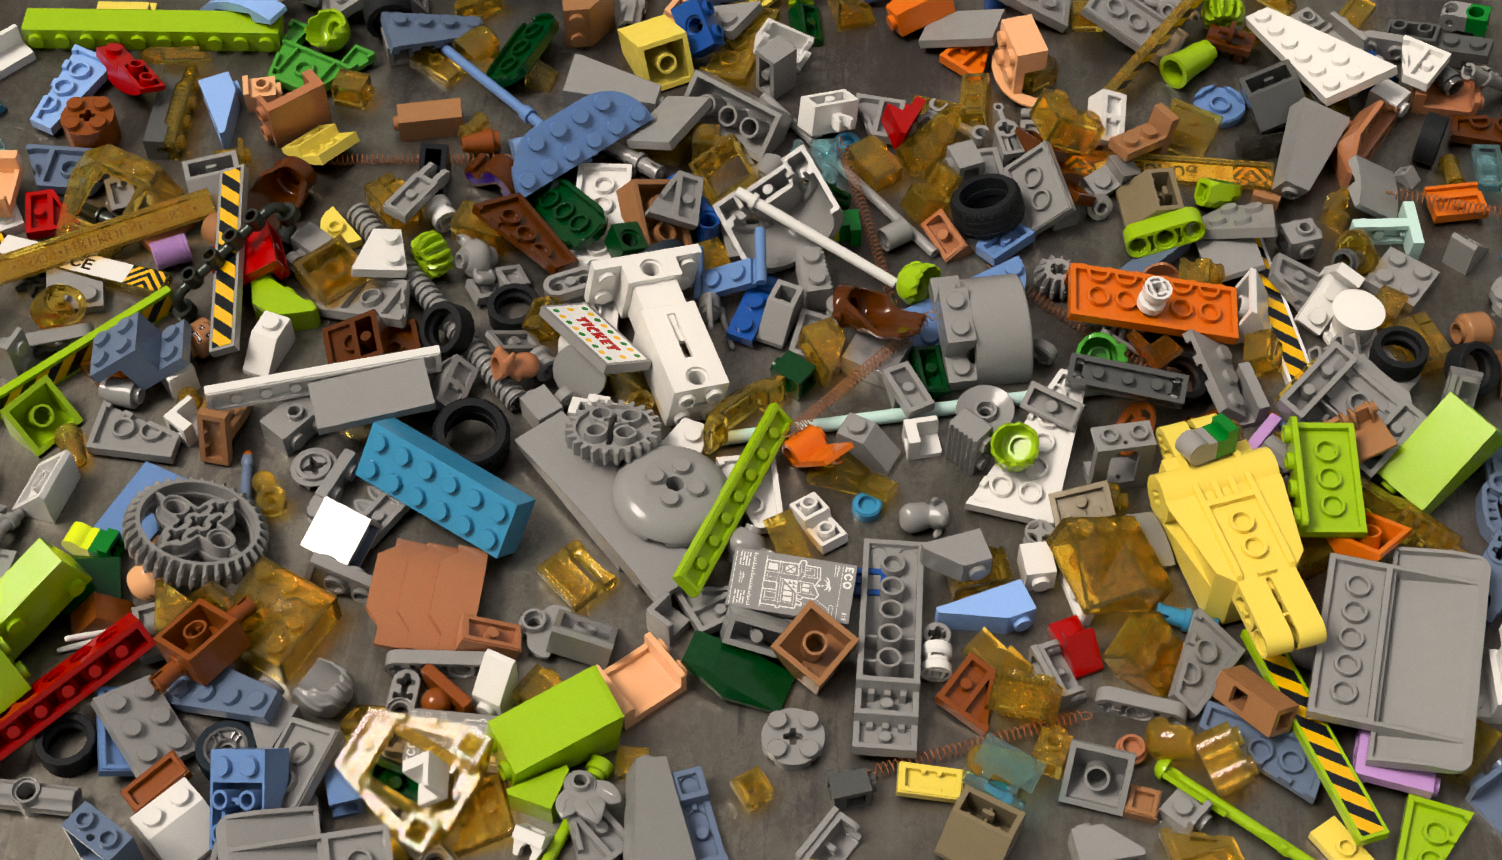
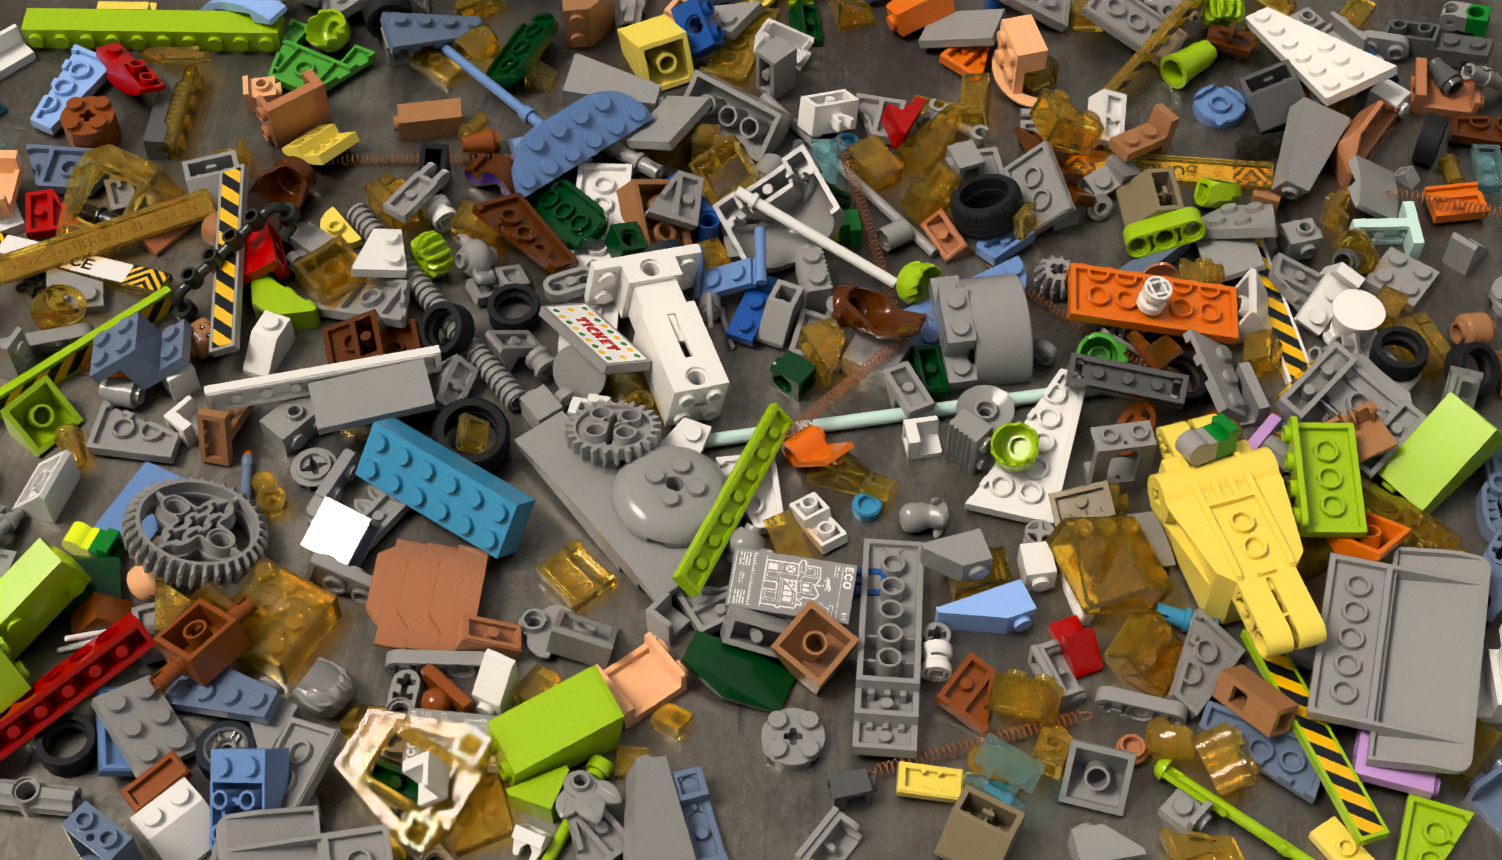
lavender piece [149,233,193,271] -> none
clear yellow hinge [177,387,203,409] -> none
light blue slope [198,71,242,152] -> none
medium blue window [324,764,366,820] -> none
clear yellow brick [331,68,375,111] -> none
nougat animal [490,345,540,382] -> none
clear yellow brick [521,295,563,342] -> none
clear yellow slope [703,375,786,455] -> none
clear yellow piece [730,765,773,811] -> none
light grey slope [836,412,901,476] -> none
clear yellow slope [961,627,1033,689] -> none
light grey piece [991,103,1026,168] -> none
light grey slope [1019,380,1088,432] -> none
medium nougat tile [1123,783,1162,825] -> none
clear yellow slope [1168,98,1223,163] -> none
white wing [1401,35,1452,92] -> none
none -> clear yellow brick [456,412,490,453]
none -> clear yellow slope [650,701,694,741]
none -> clear yellow tile [1013,201,1036,241]

